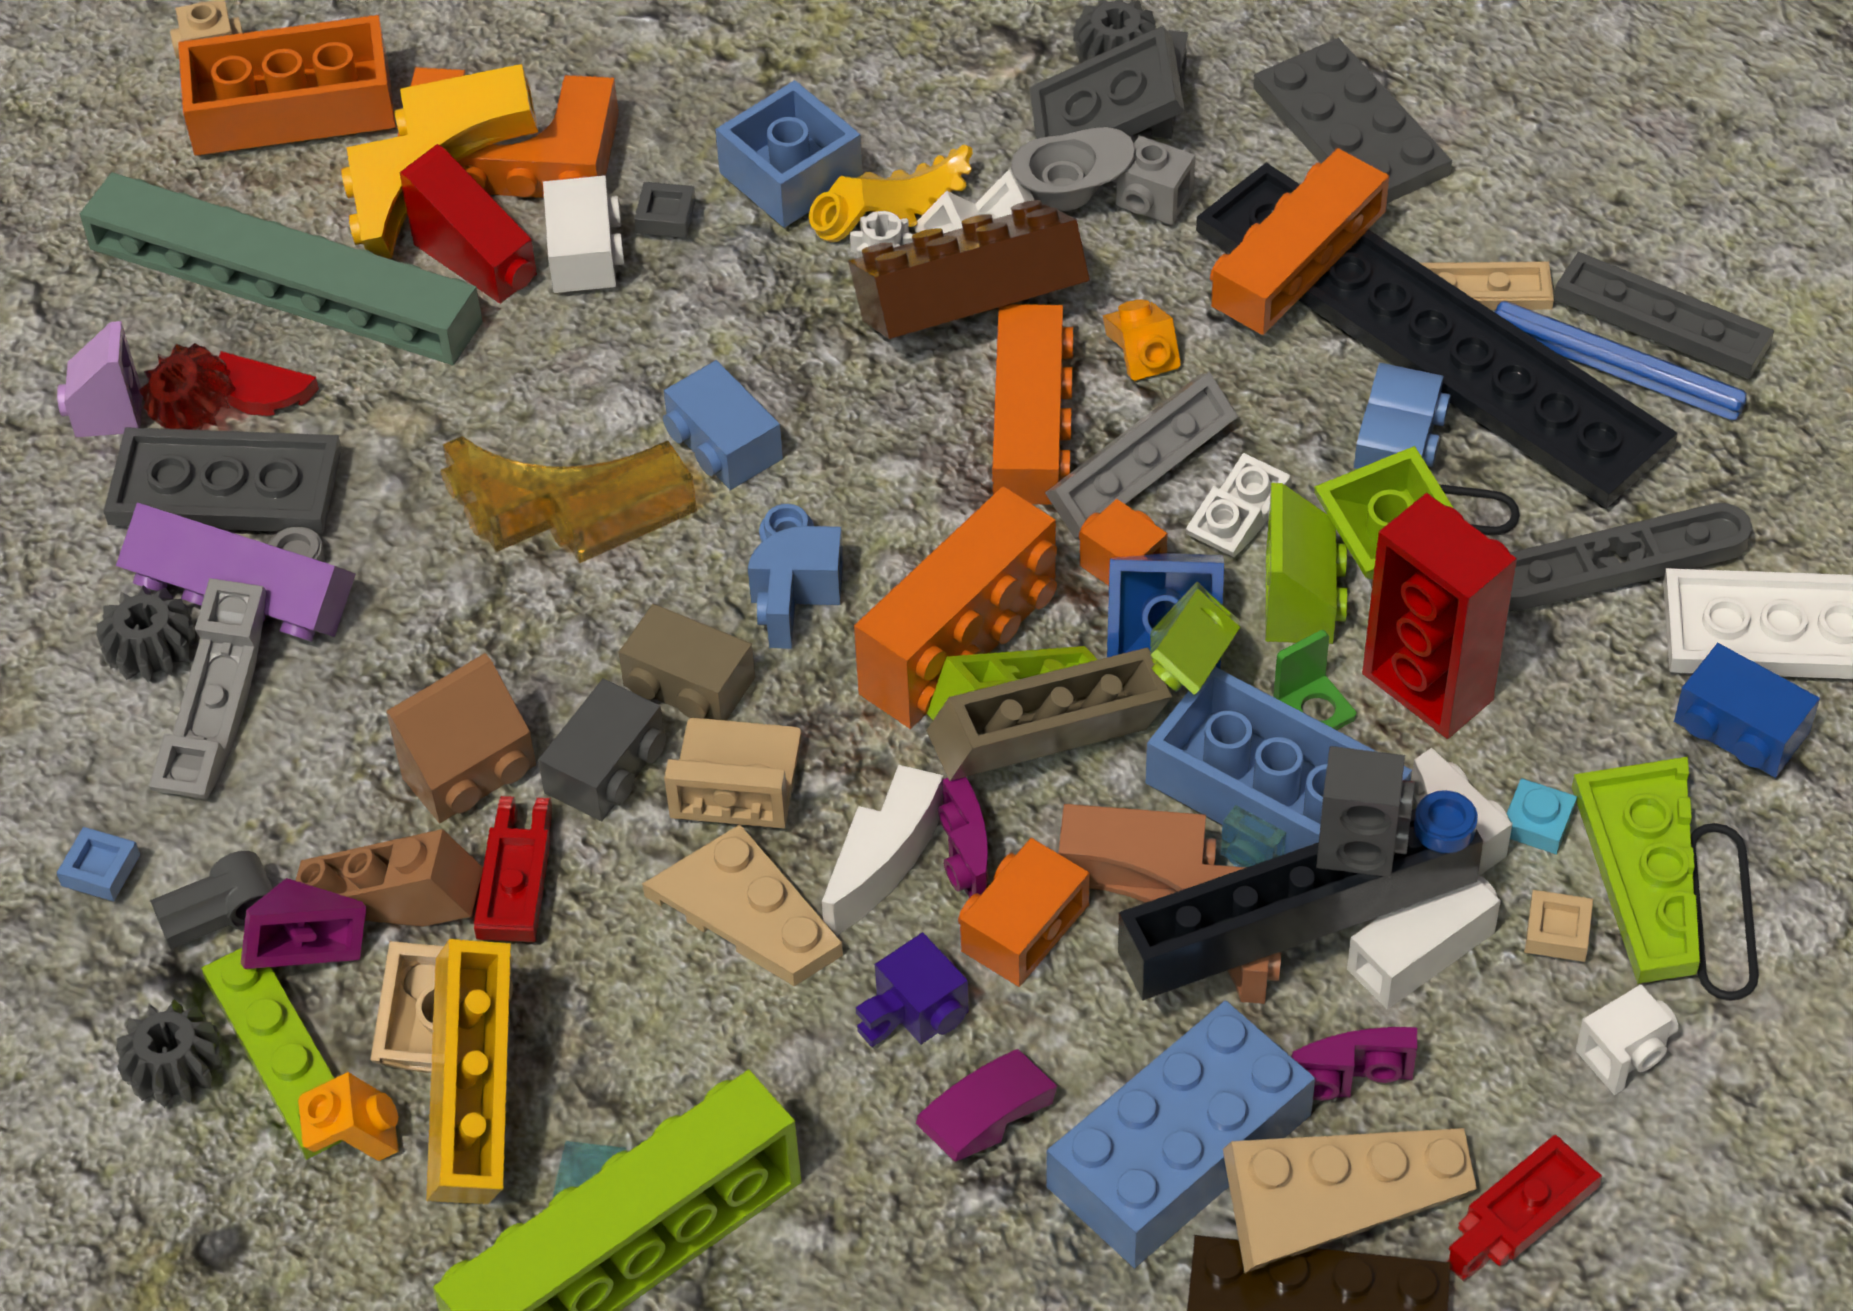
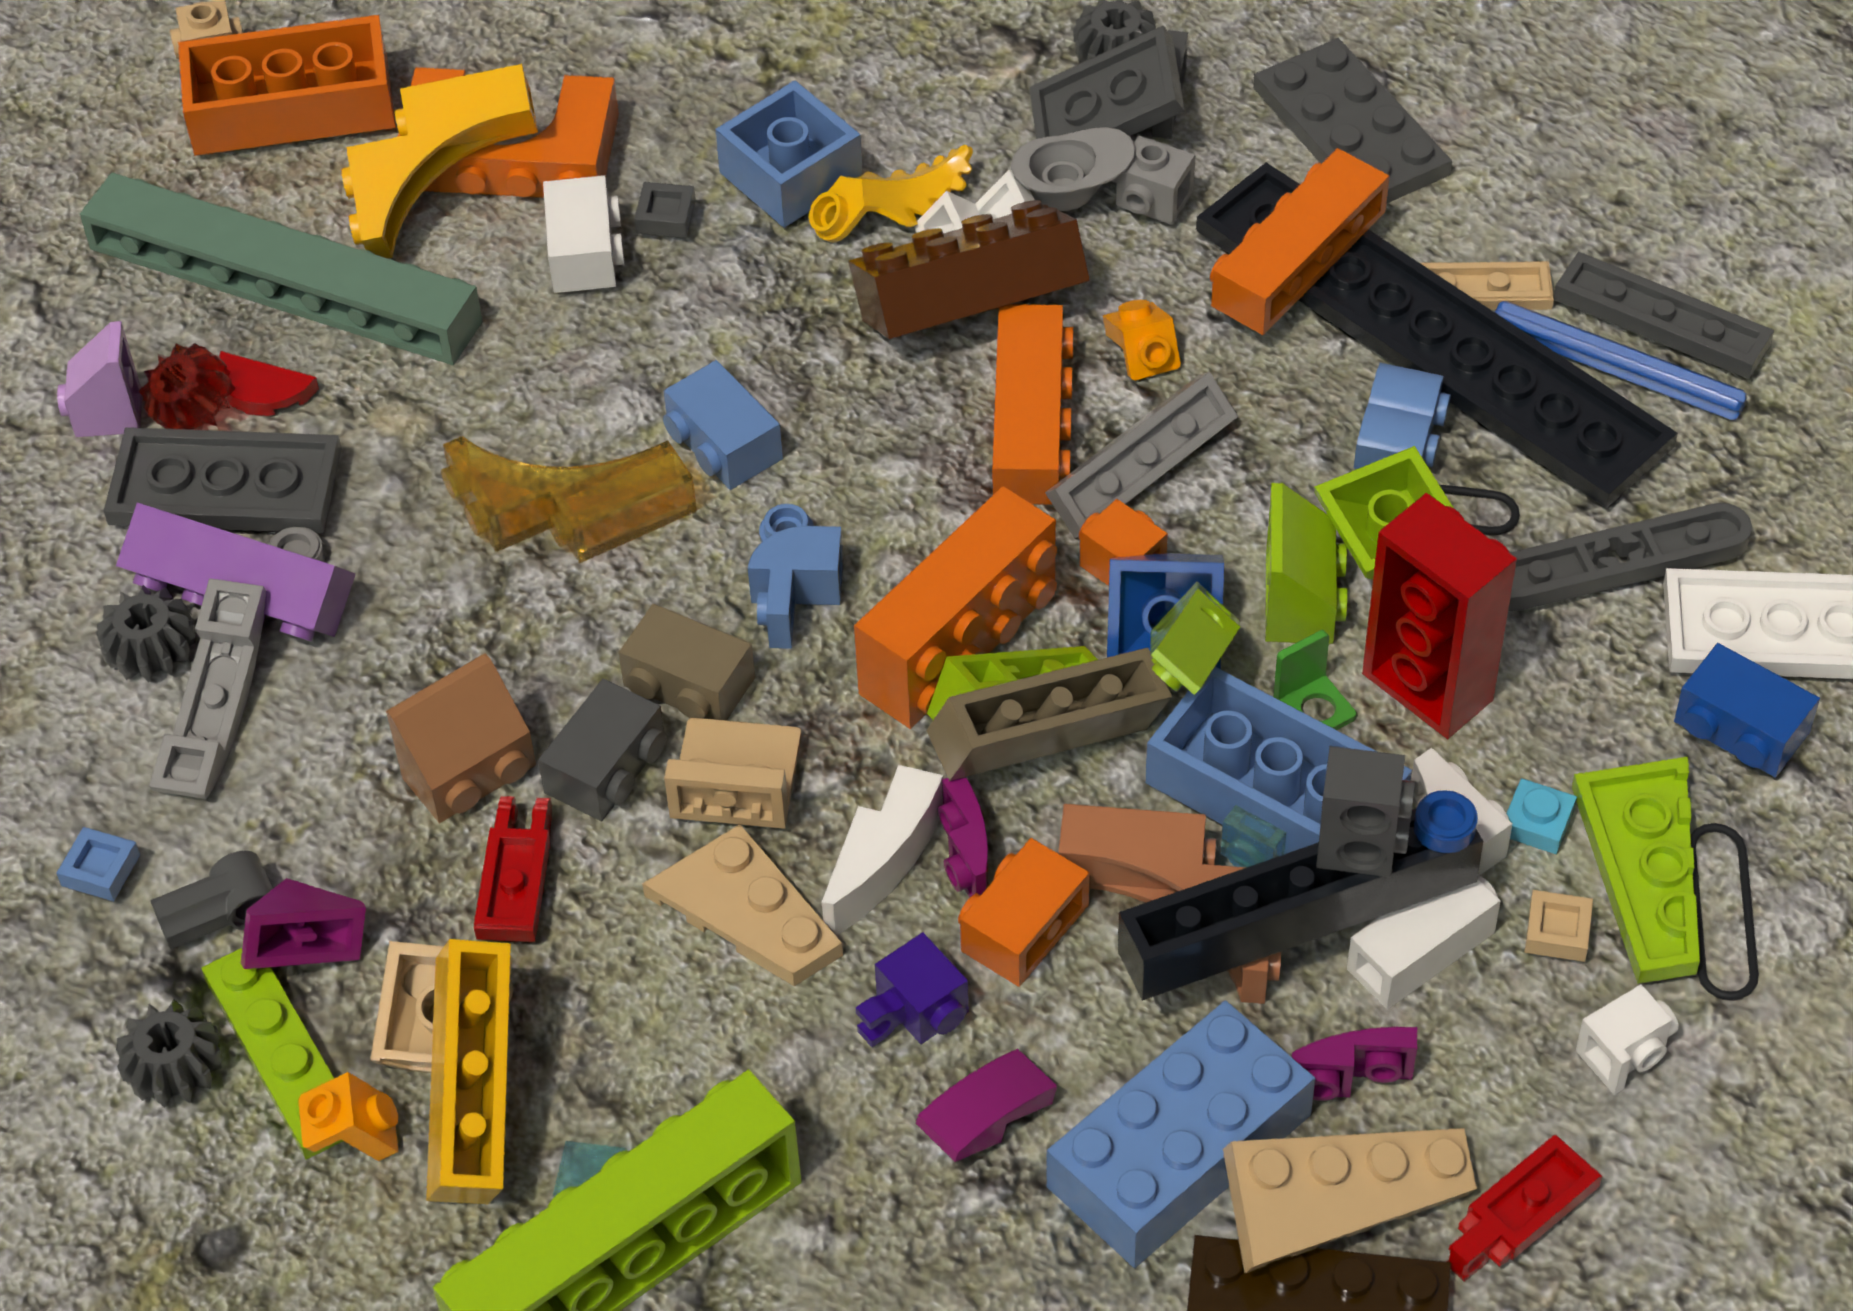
medium nougat slope [295,829,483,927] -> none
red slope [399,144,537,304] -> none
white gear [850,211,914,258] -> none
white slope [1185,453,1292,557] -> none

